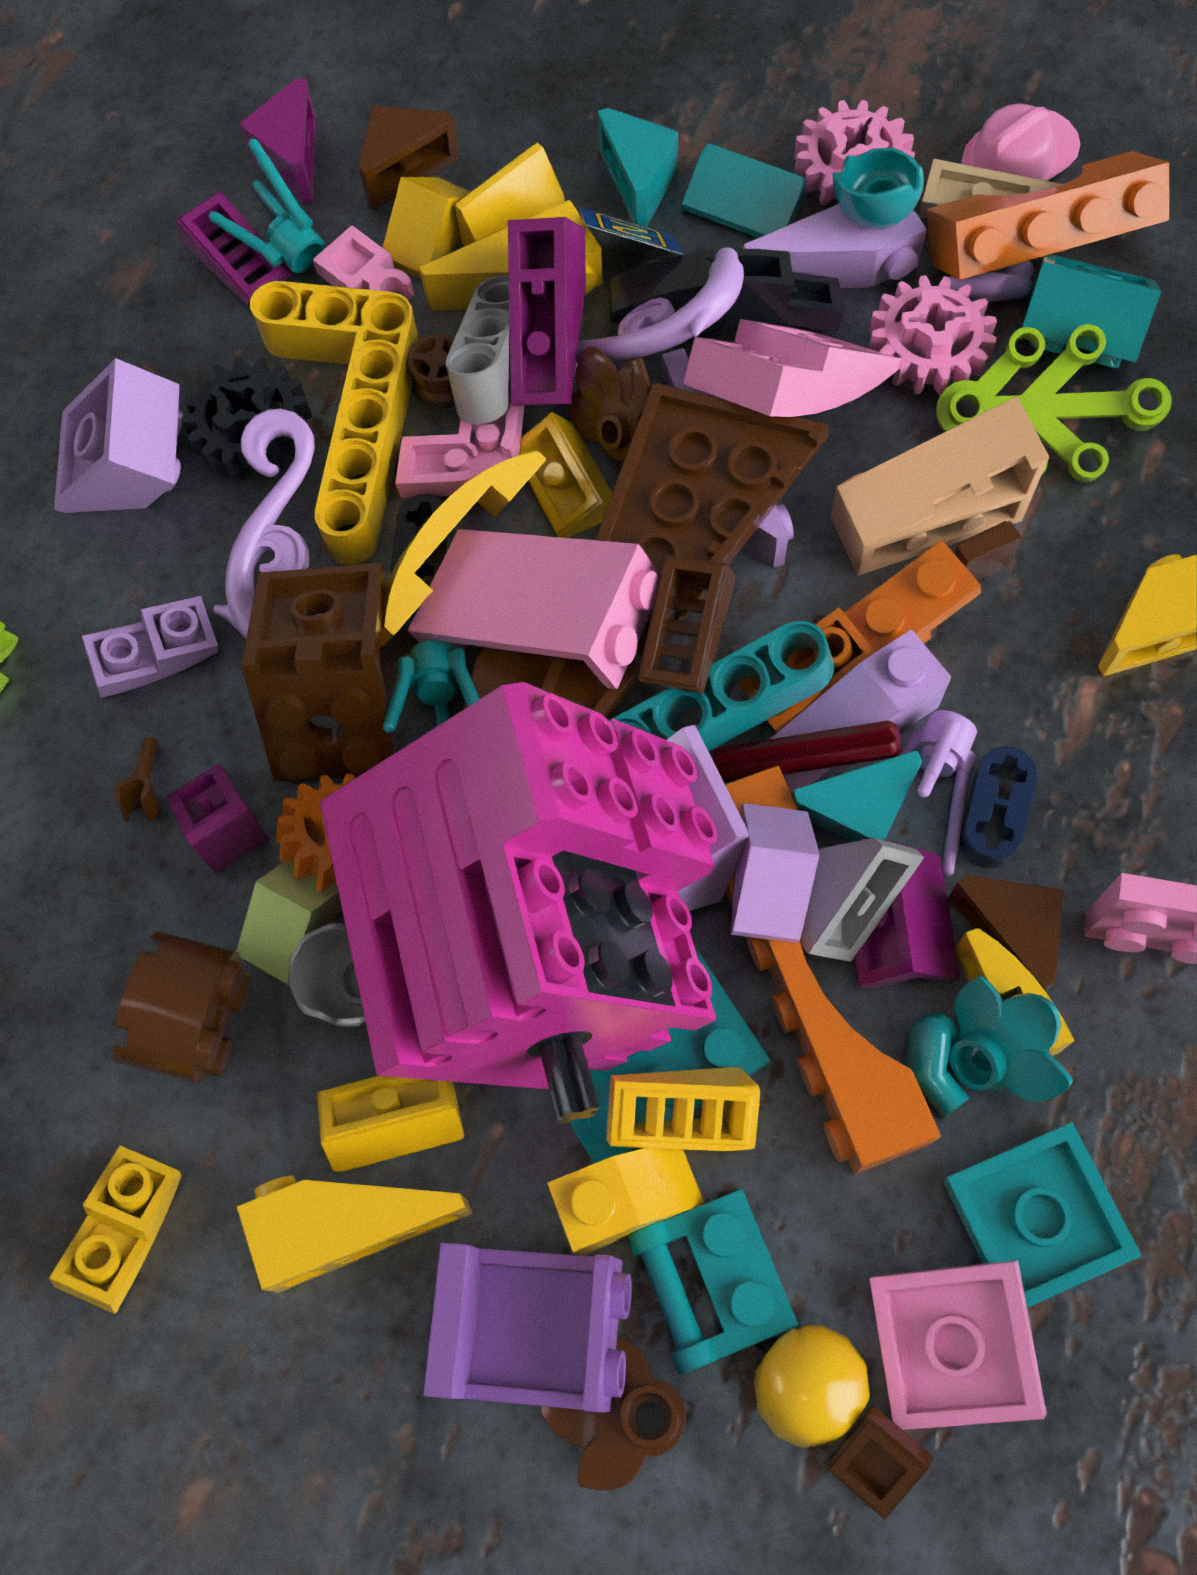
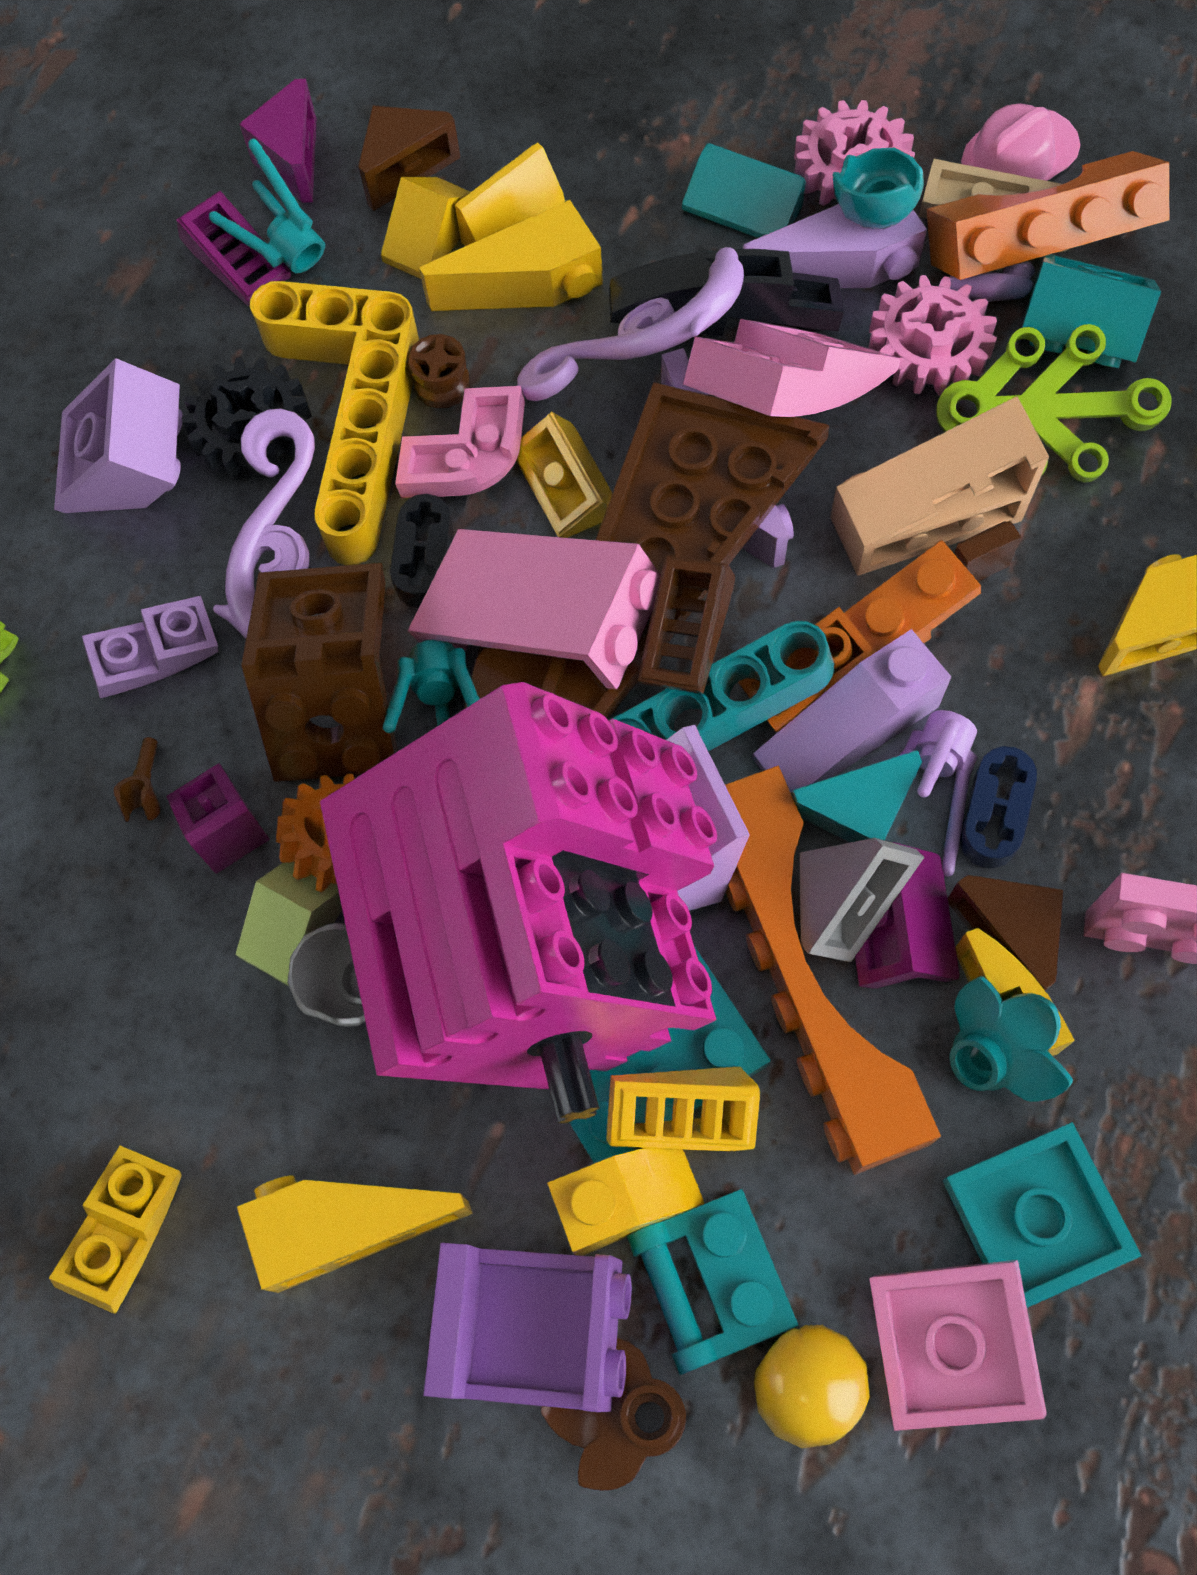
reddish brown brick [113,931,253,1084] -> none
bright pink plate [313,225,415,299] -> none
yellow slope [317,1076,464,1172] -> none
yellow slope [380,451,546,647] -> none
light grey beam [446,275,511,425] -> none
magenta slope [508,217,586,406] -> none
reddish brown plate [567,346,651,461] -> none
sticker [580,208,683,254] -> none
teal slope [597,108,678,227] -> none
dark red axle [713,720,901,783] -> none
lavender slope [730,803,820,943] -> none
reddish brown tile [825,1405,933,1520] -> none
teal arm [904,1012,969,1119] -> none

